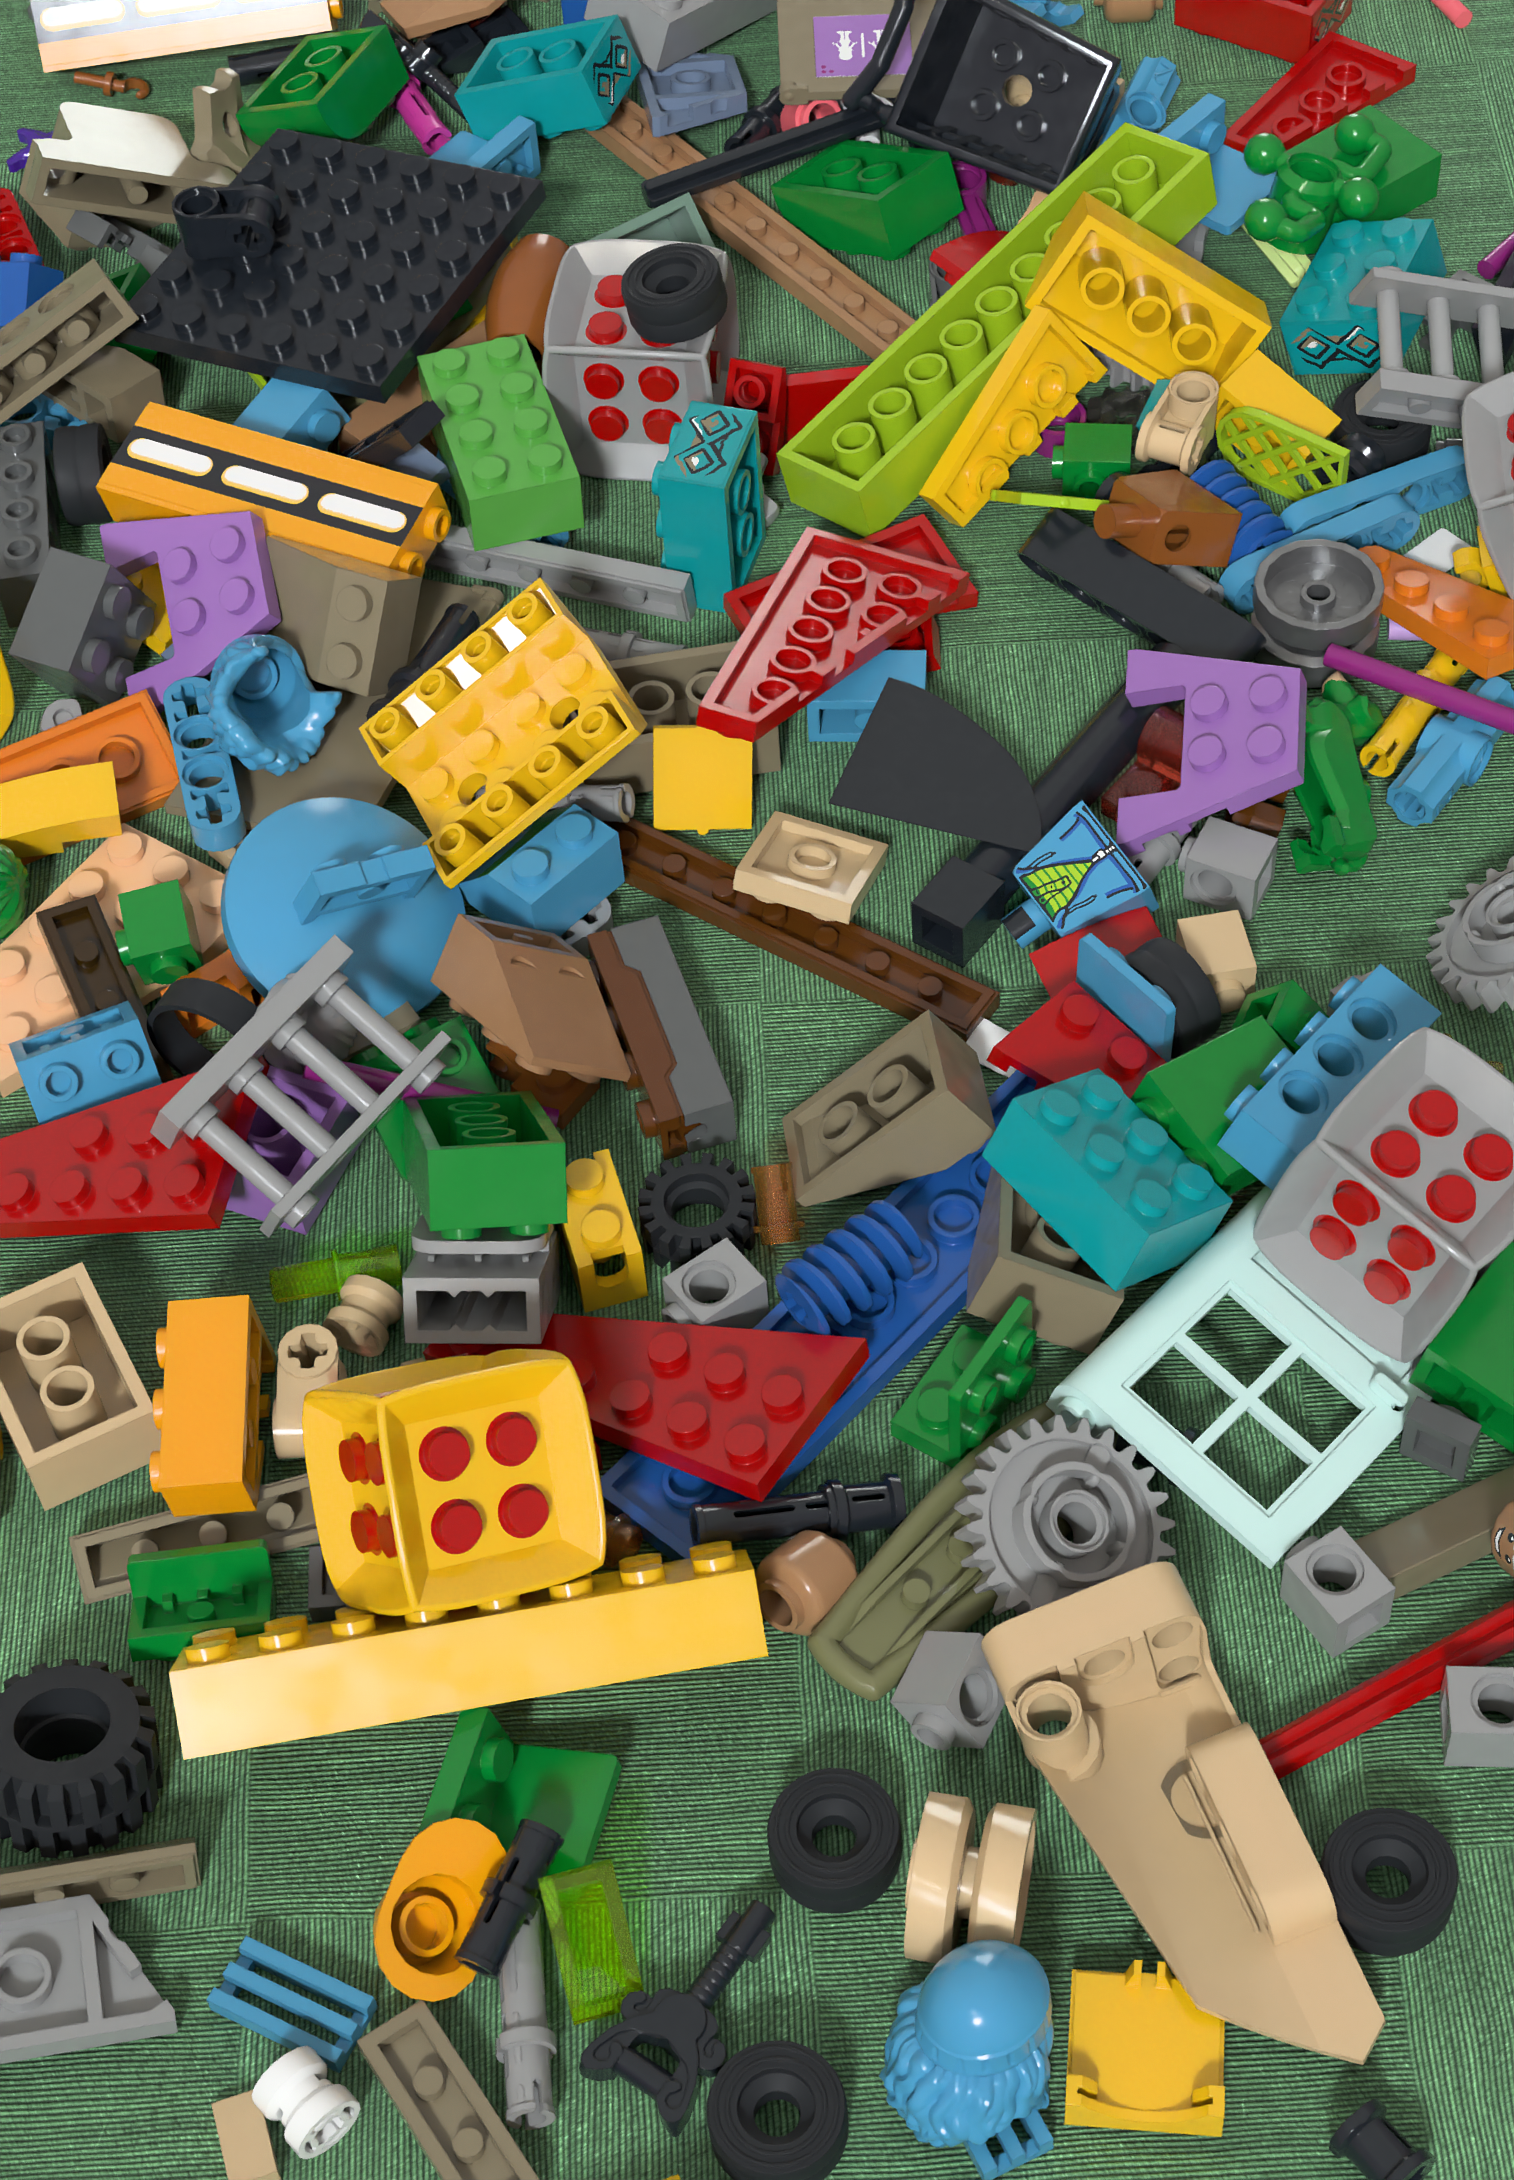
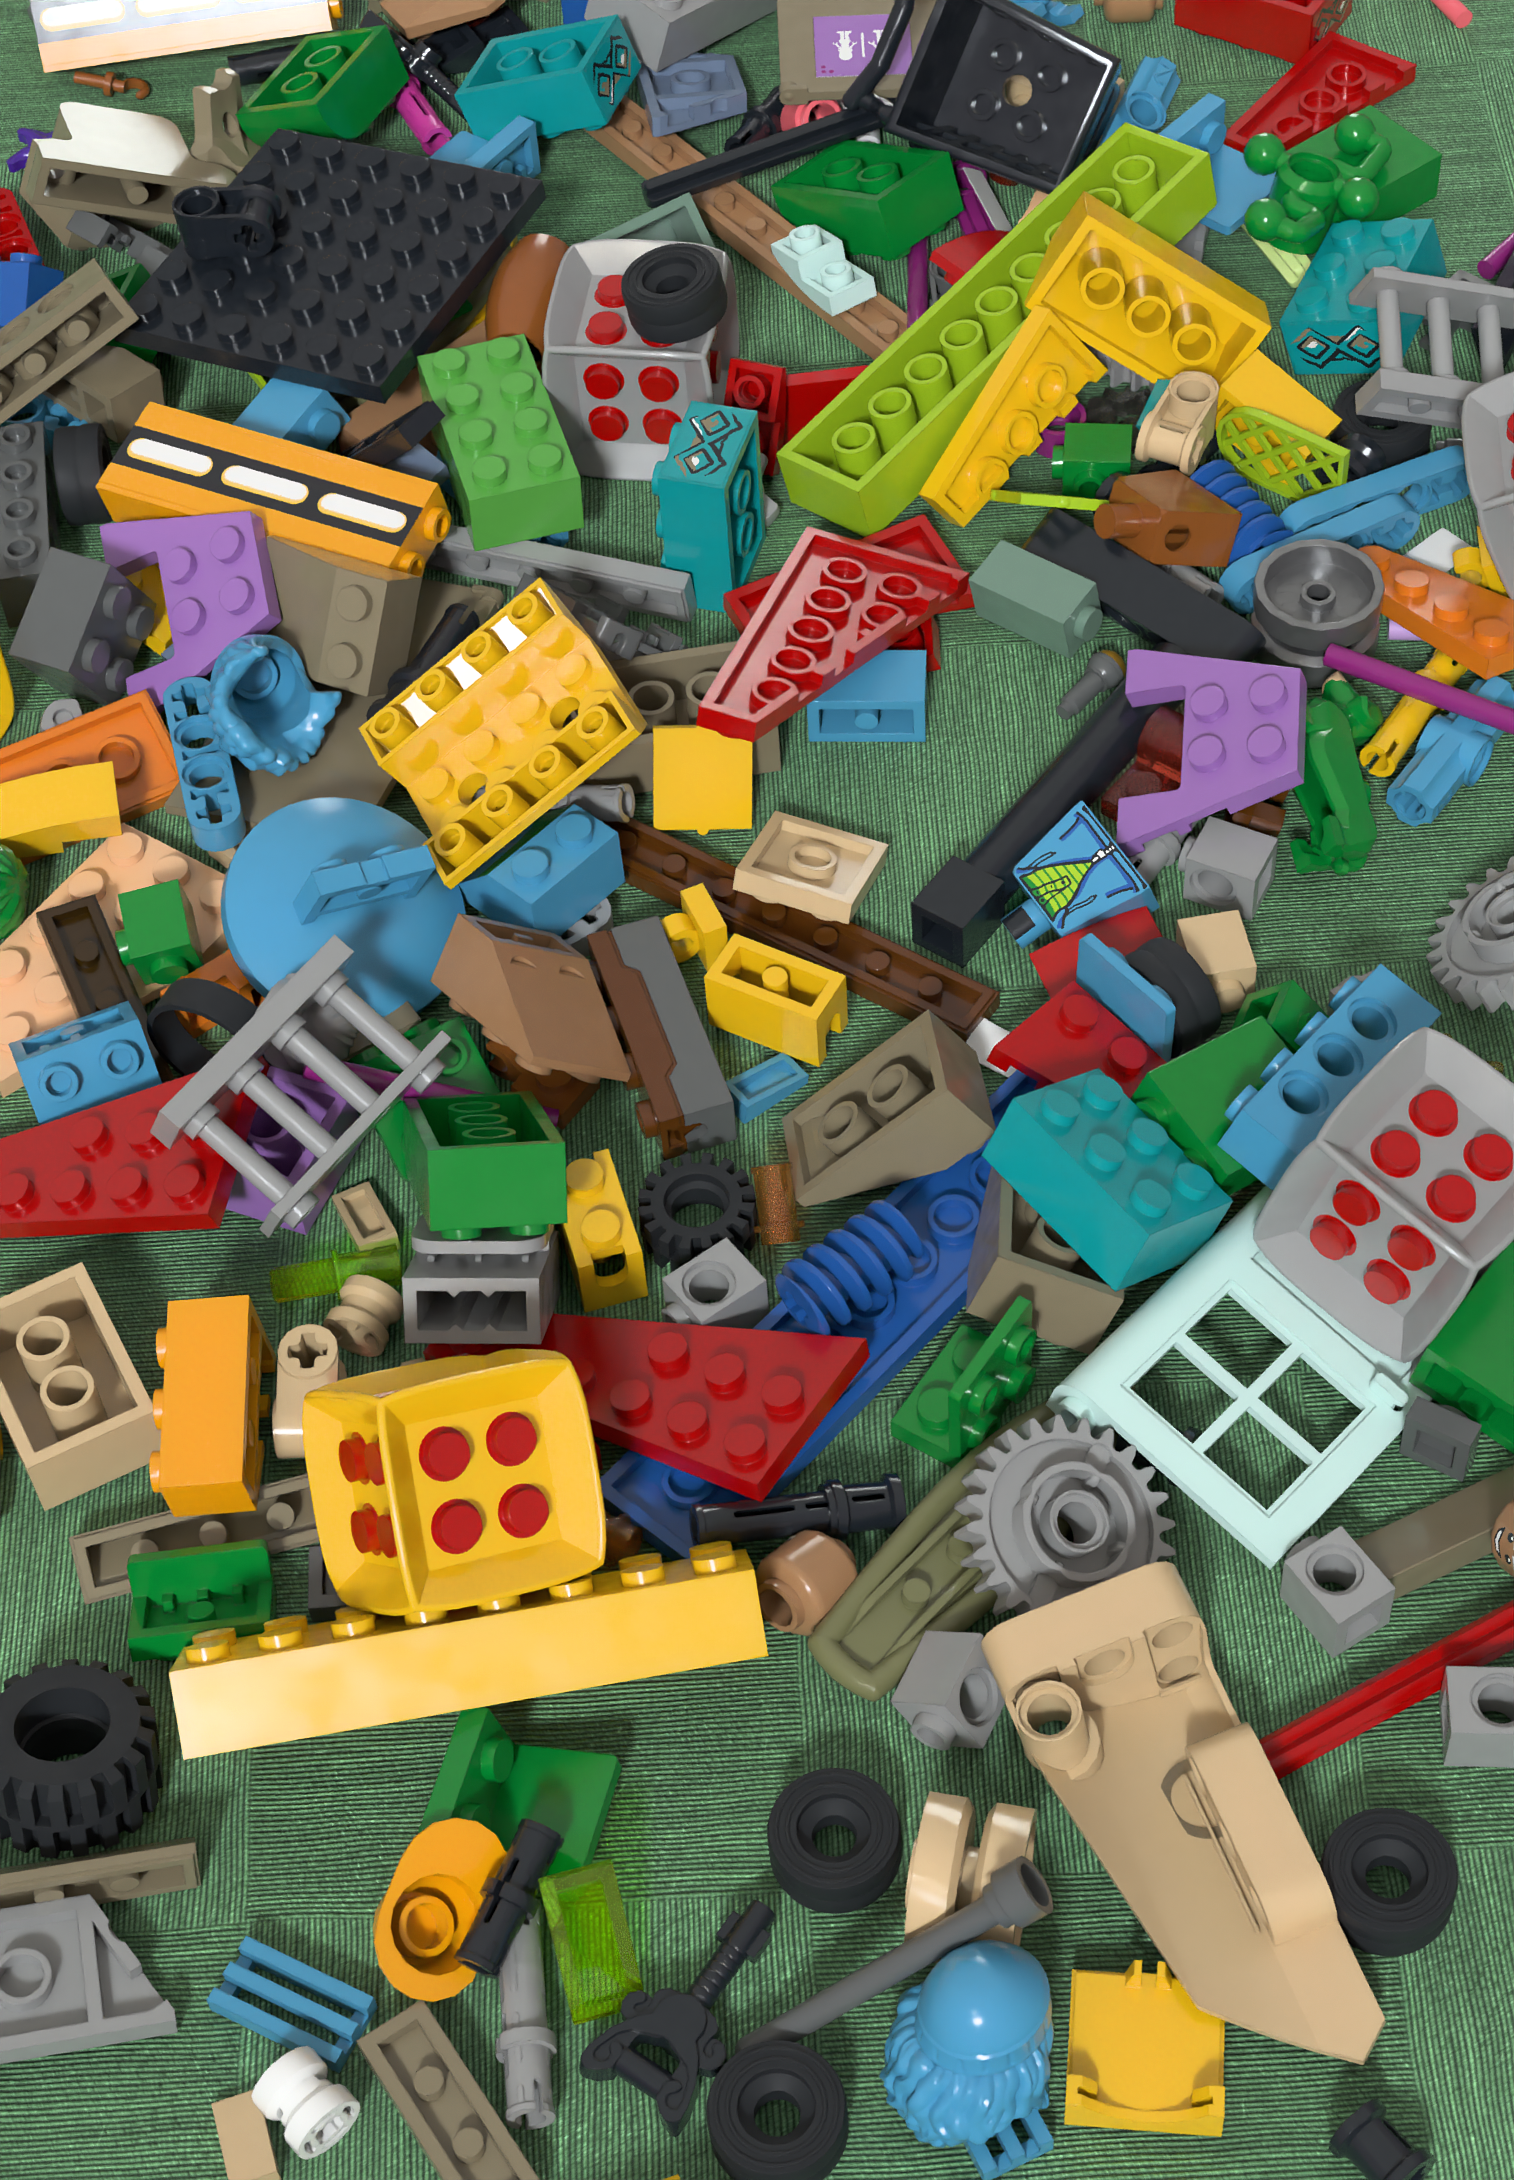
black sticker [828,677,1041,852] -> none
none -> tan piece [331,1181,401,1264]
none -> dark grey piece [512,573,684,661]
none -> yellow tile [660,883,728,972]
none -> yellow brick [704,933,848,1067]
none -> dark azure piece [725,1053,809,1124]
none -> dark grey piece [735,1856,1053,2054]
none -> light aqua slope [771,224,877,317]
none -> magenta bar [907,236,928,329]
none -> white sticker [963,167,1012,232]
none -> sand green brick [969,539,1103,659]
none -> dark grey piece [1056,650,1126,720]

